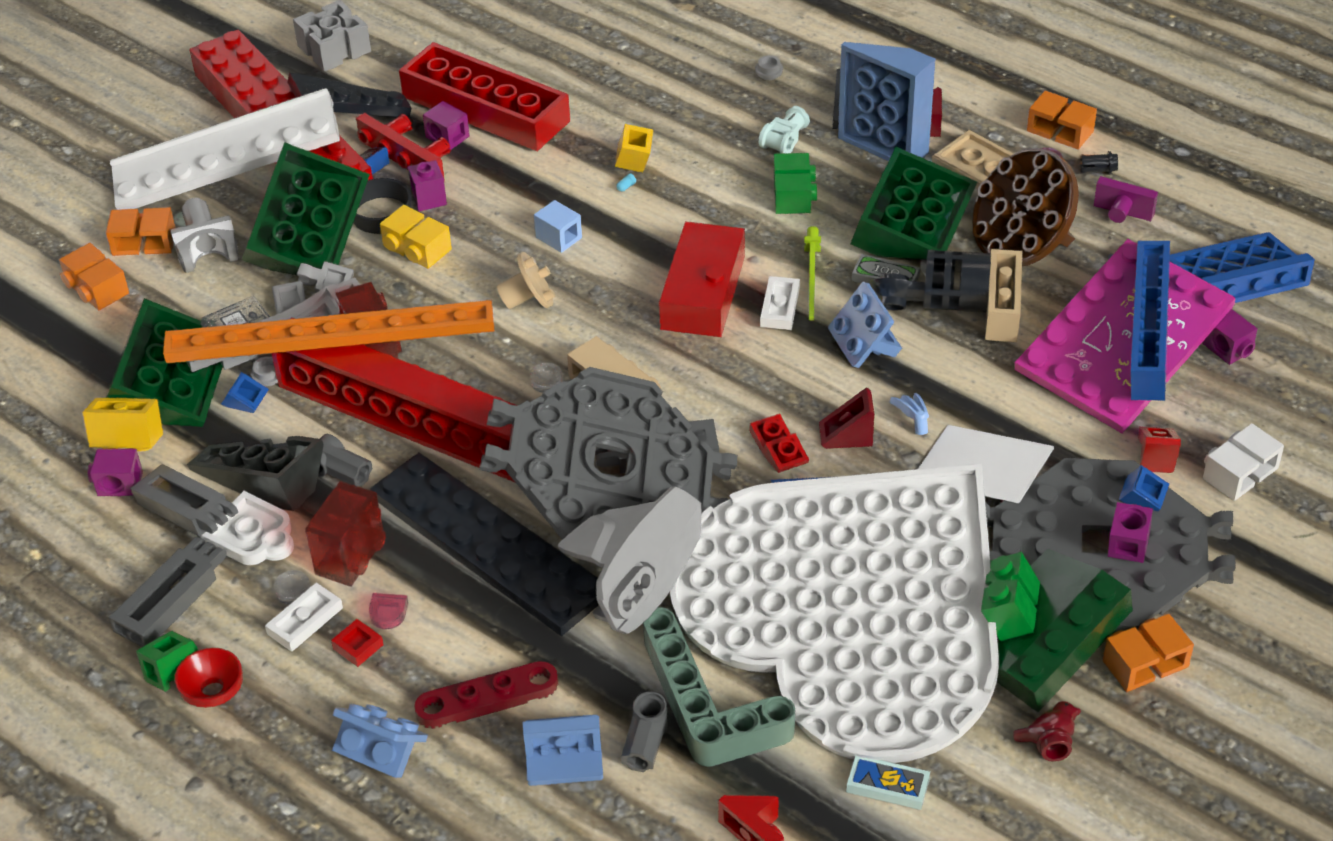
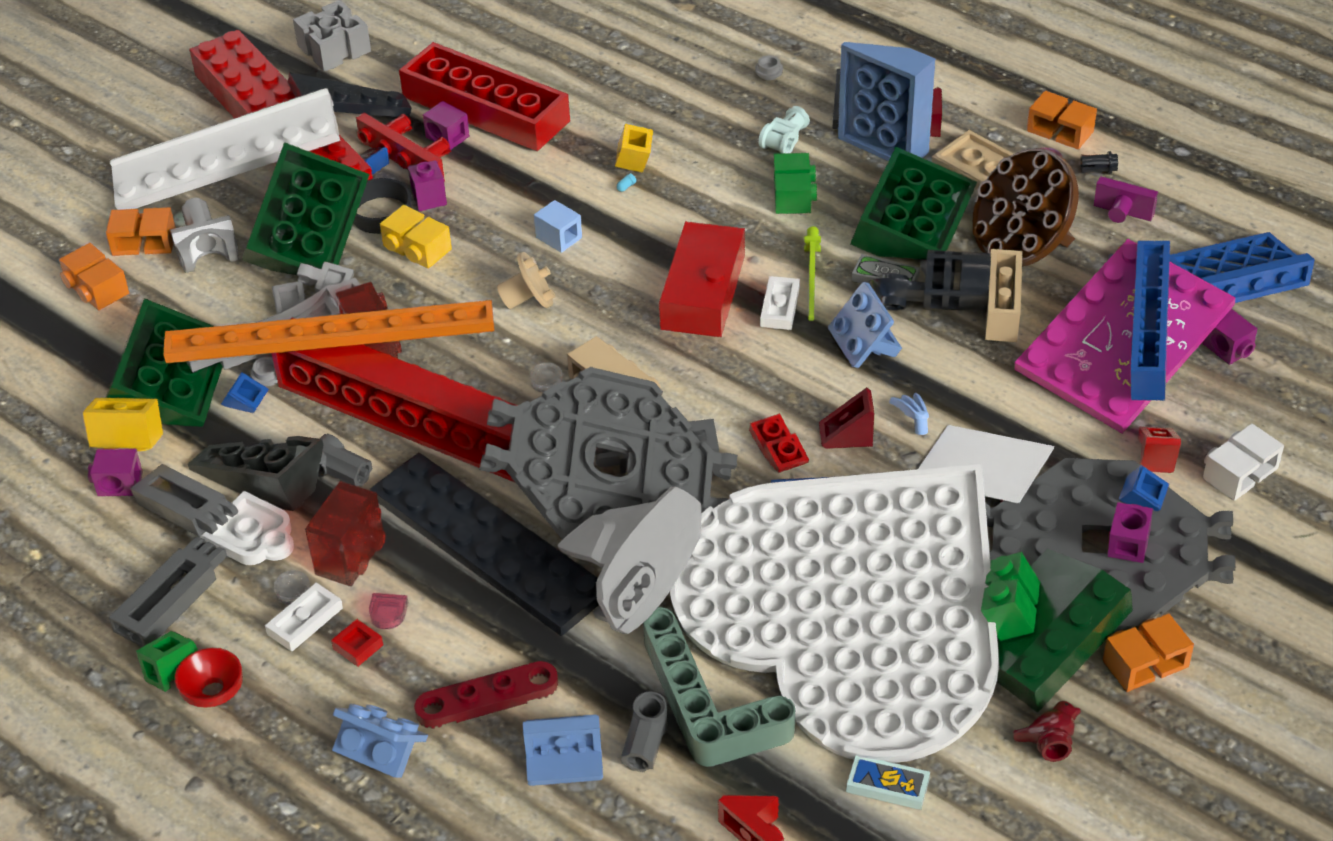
clear tile [200,295,270,328] -> none

